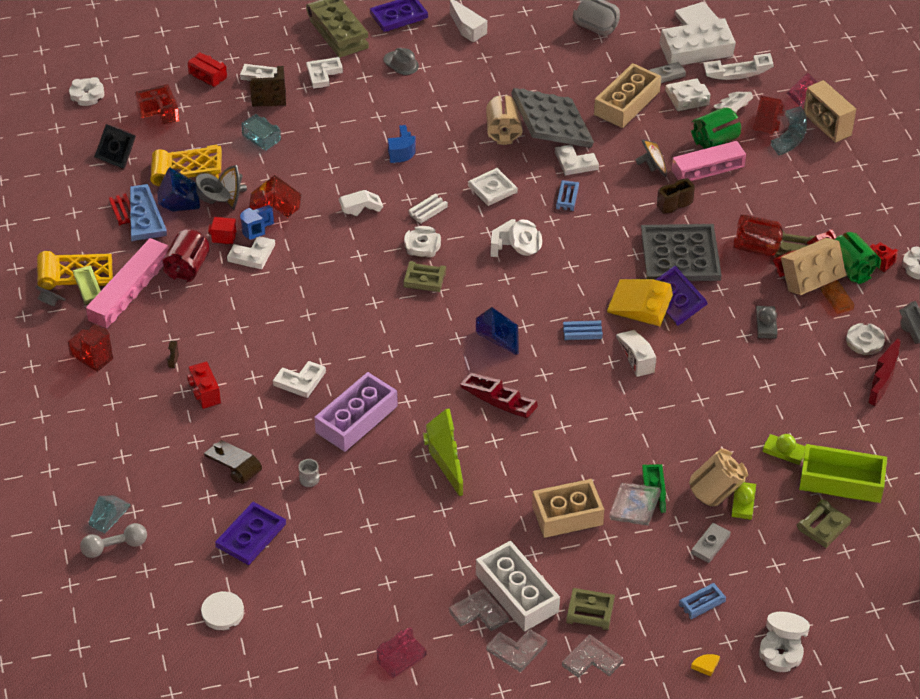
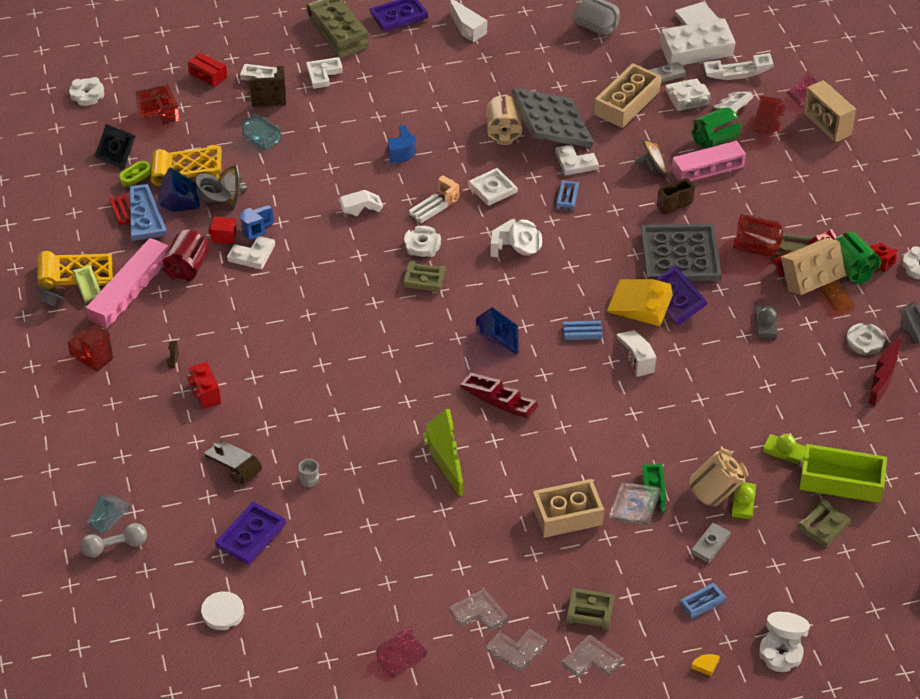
clear red brick [249,175,302,218] -> none
white plate [273,361,326,398] -> none
lavender brick [315,372,398,452] -> none
dark grey piece [383,48,419,75] -> none
white brick [476,541,560,632] -> none
clear light blue tile [771,106,807,155] -> none
none -> lime plate [119,161,151,187]
none -> light nougat bracket [438,175,459,206]

